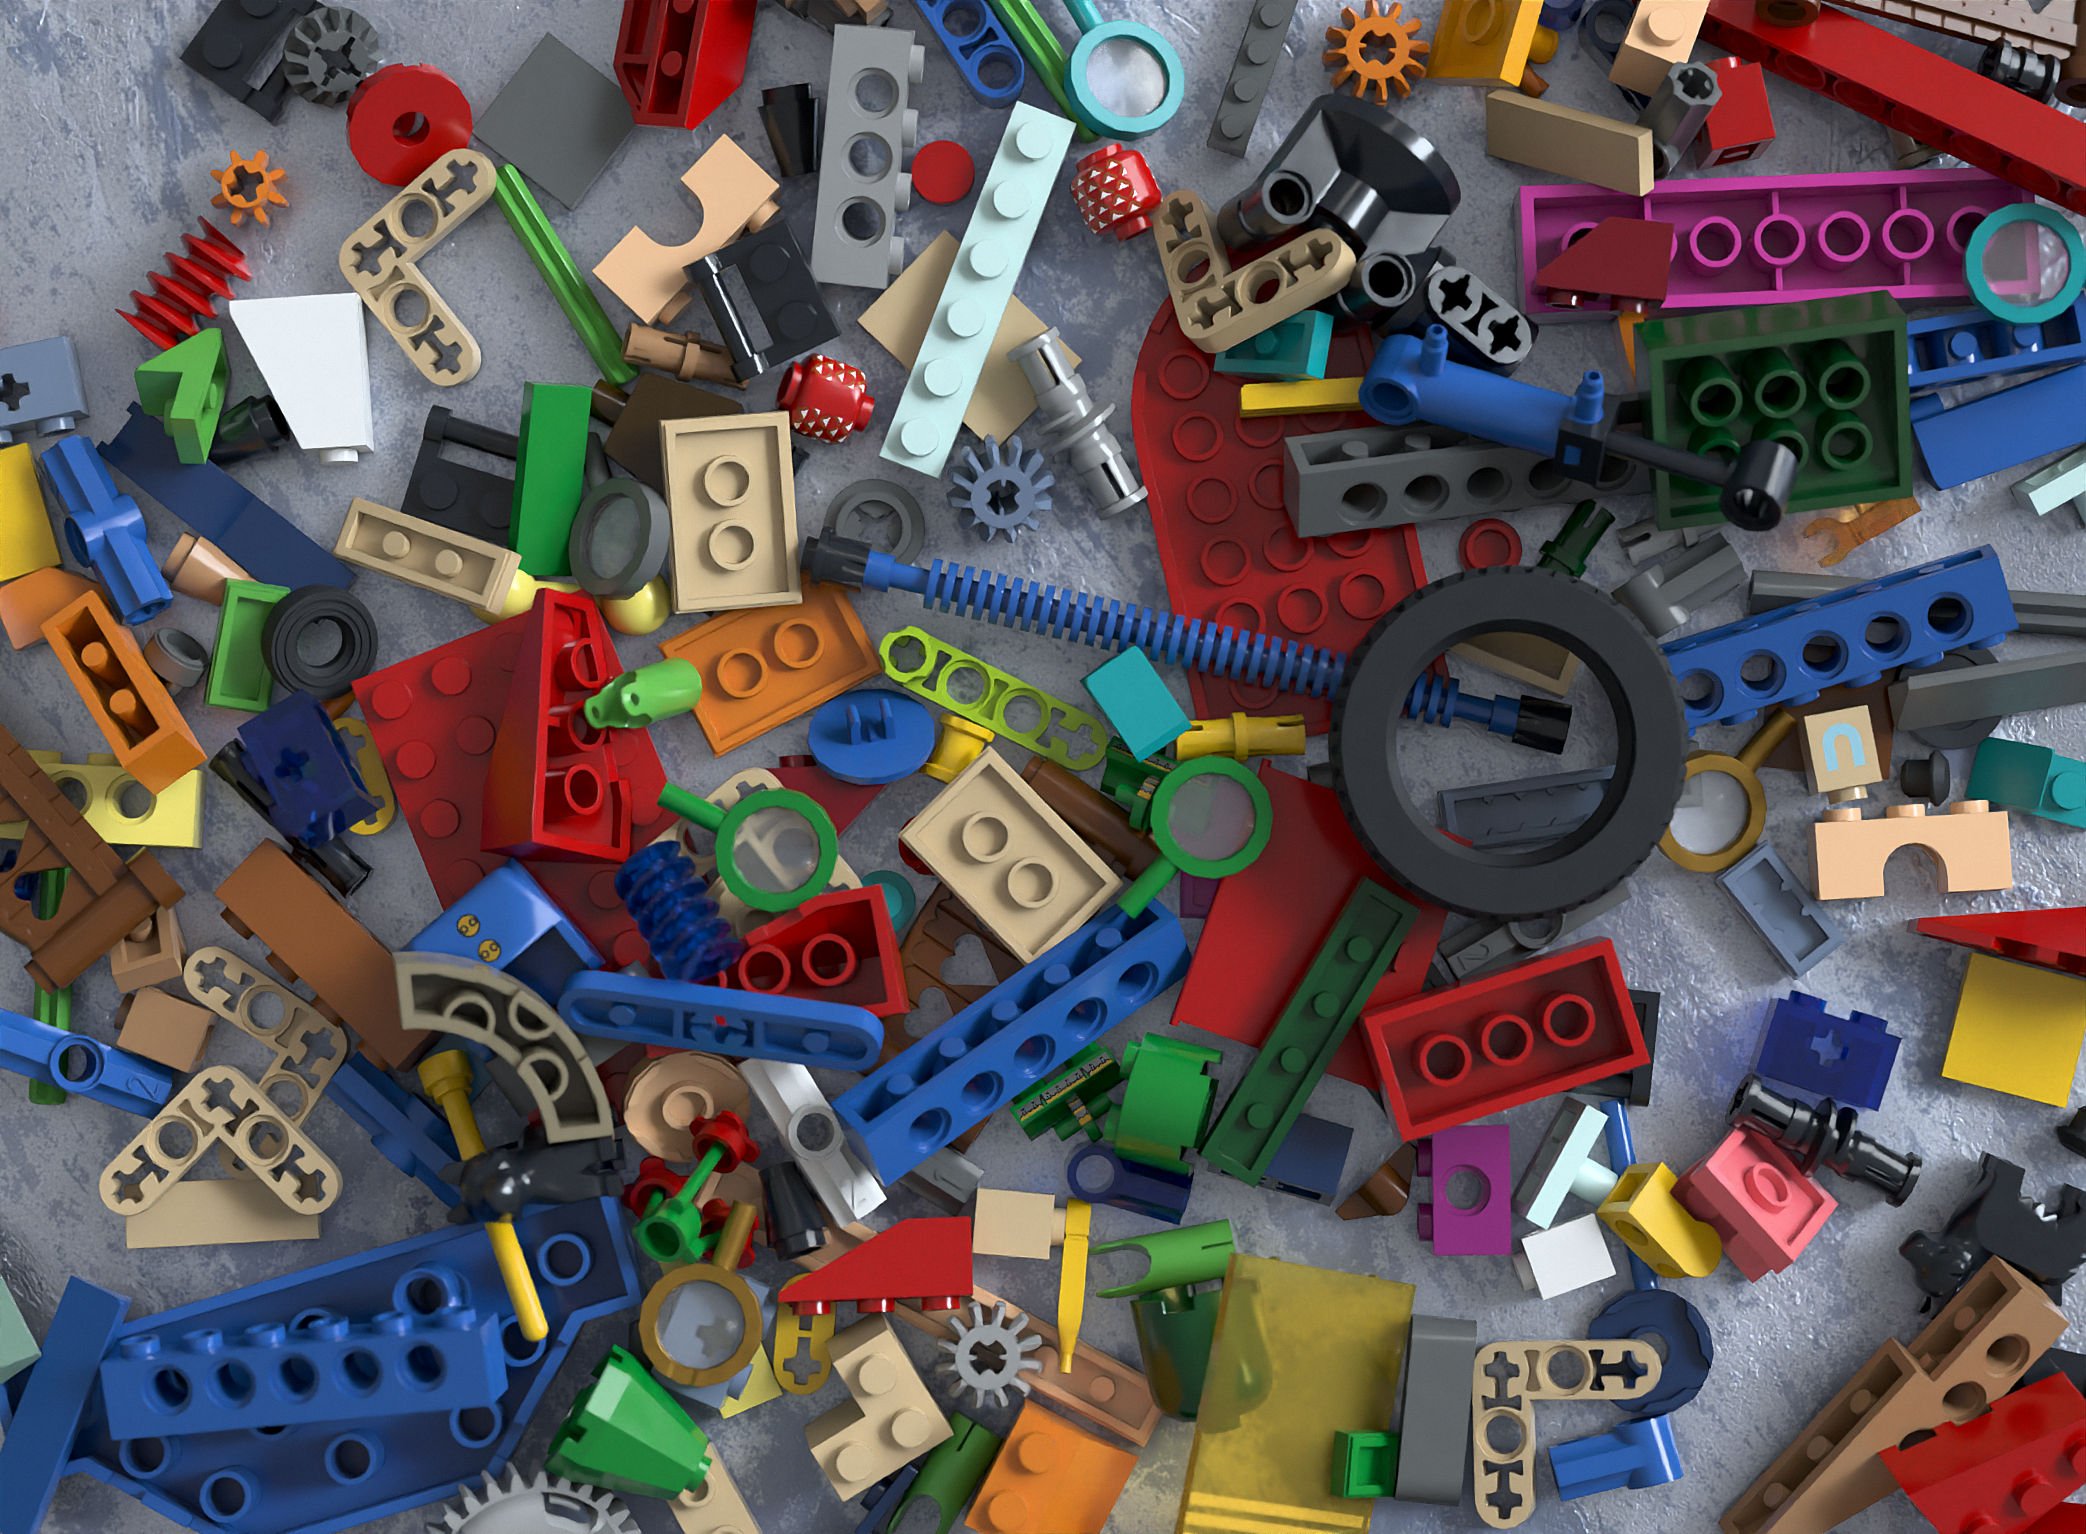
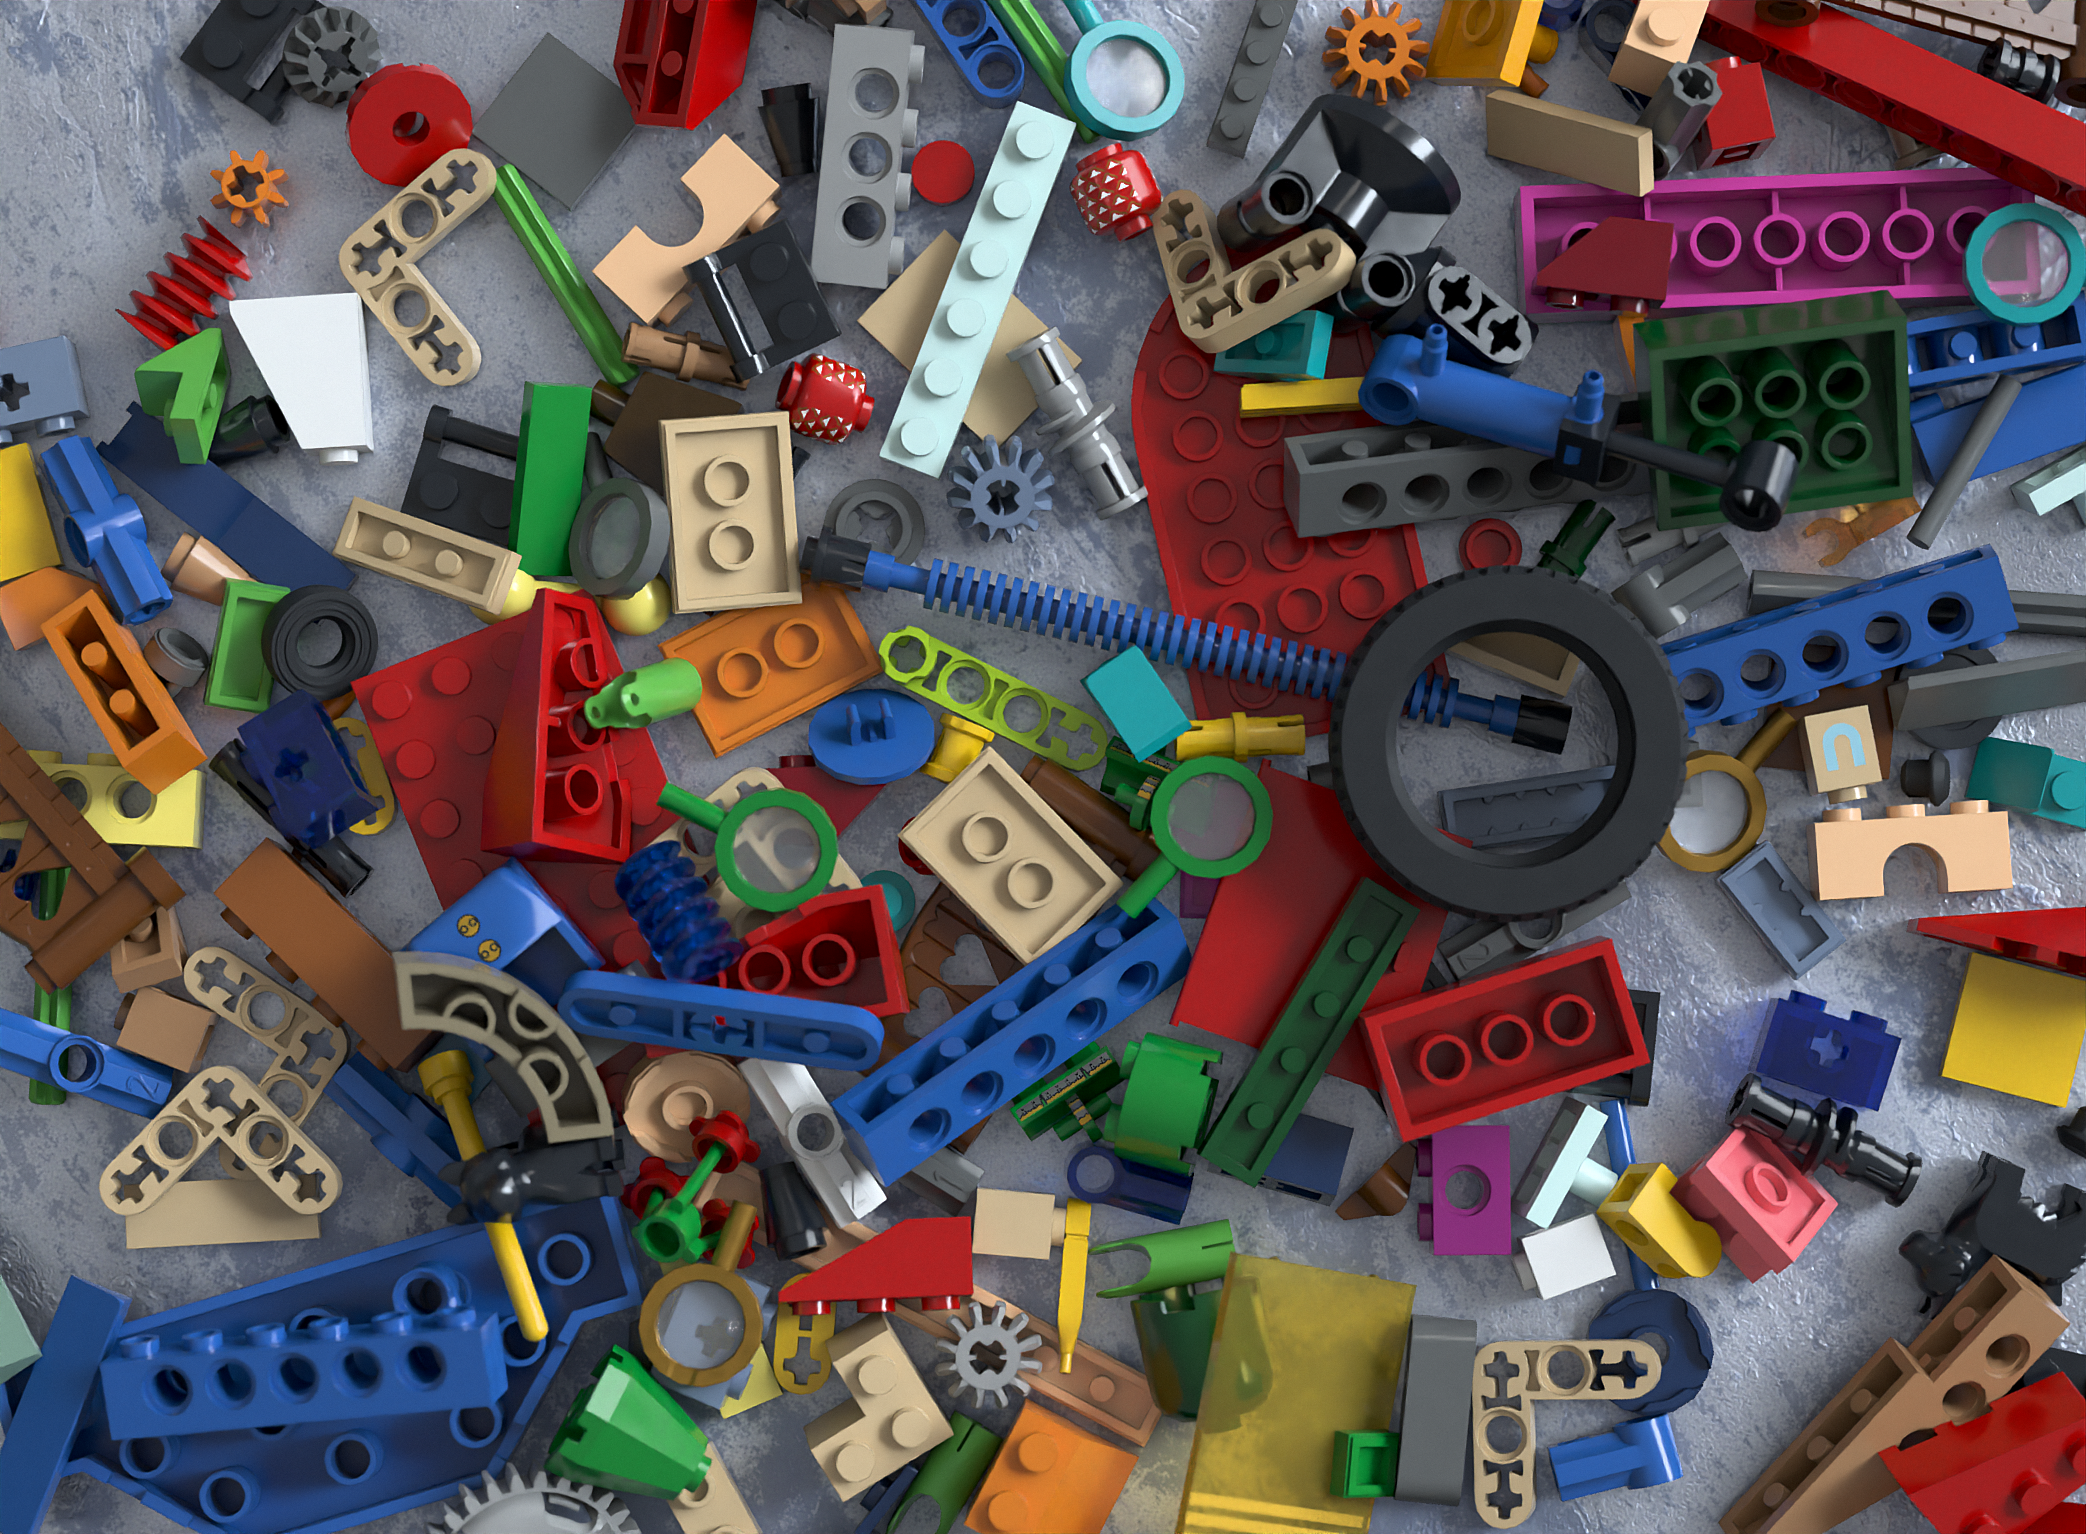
none -> dark grey bar [1906,374,2022,550]

